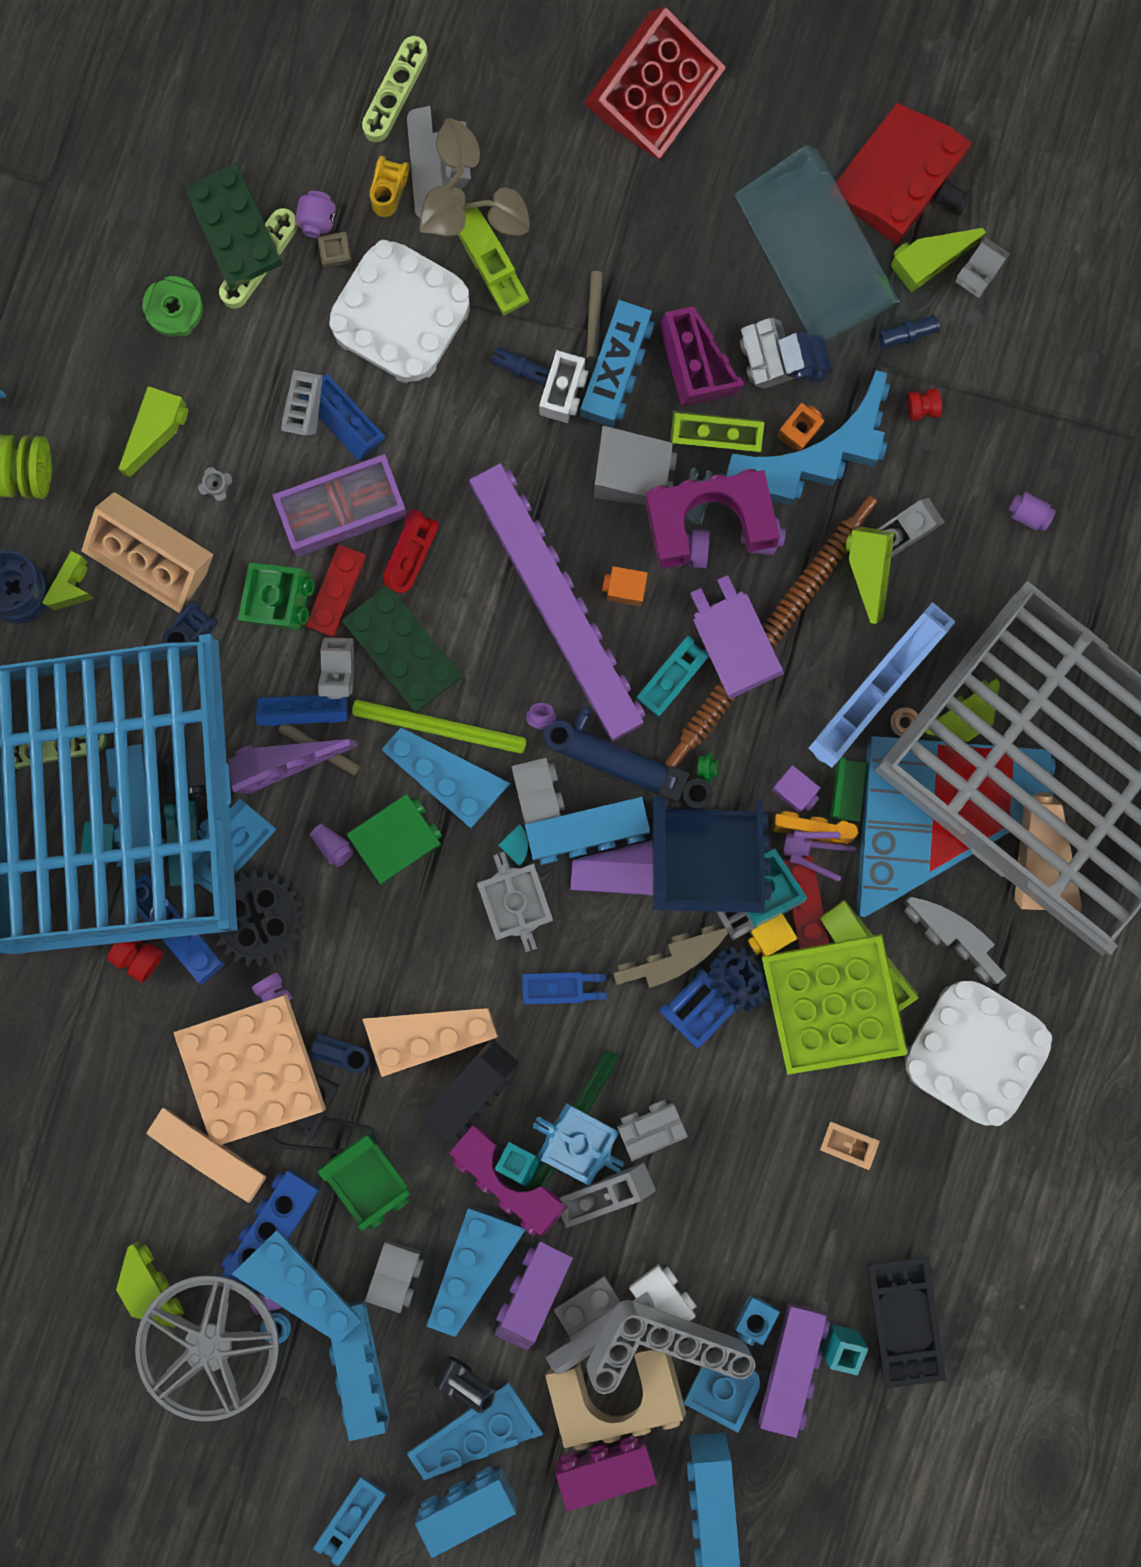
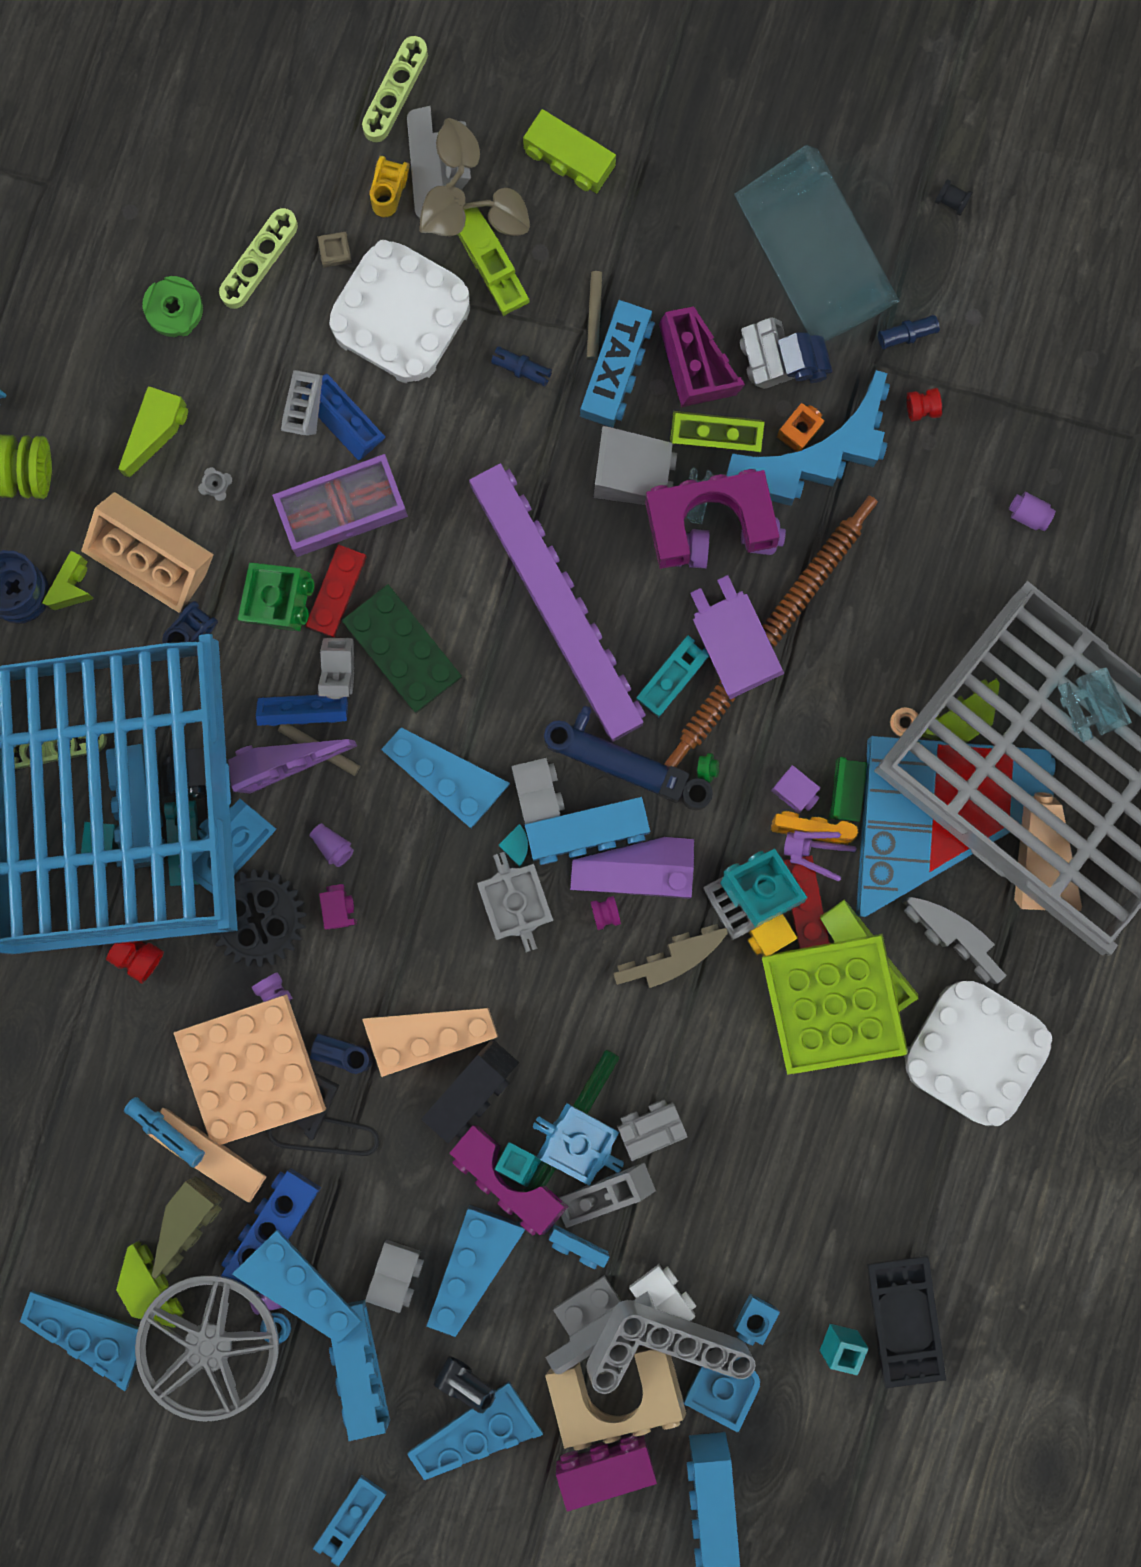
blue slope [122,873,225,985] -> none
dark green plate [184,163,283,290] -> none
medium lavender head [295,191,336,238] -> none
green panel [318,1132,411,1231] -> none
green panel [347,794,442,886] -> none
lime axle [352,700,527,754] -> none
red plate [383,509,438,593] -> none
dark azure brick [415,1466,517,1558] -> none
medium lavender wedge [494,1242,573,1351] -> none
blue hinge [522,972,607,1004] -> none
medium lavender plate [526,703,556,730] -> none
white brick [539,350,589,423] -> none
red slope [584,7,726,159] -> none
orange brick [602,566,648,607] -> none
dark blue panel [652,796,771,913] -> none
blue plate [658,967,735,1049] -> none
dark blue gear [707,947,770,1012] -> none
medium lavender brick [758,1302,830,1438] -> none
light blue arch [809,602,955,768] -> none
light nougat slope [820,1122,880,1170] -> none
red slope [827,103,972,245] -> none
lime slope [846,527,894,624] -> none
light grey slope [878,498,945,557] -> none
lime slope [891,228,986,293] -> none
light grey brick [955,238,1010,298] -> none
none -> dark azure wing [20,1291,139,1391]
none -> dark azure pin [124,1097,205,1168]
none -> olive slope [152,1176,224,1279]
none -> magenta brick [319,884,357,930]
none -> lime brick [523,109,616,194]
none -> dark azure plate [549,1224,609,1269]
none -> magenta wheel [590,896,621,930]
none -> clear light blue plate [1058,667,1132,743]

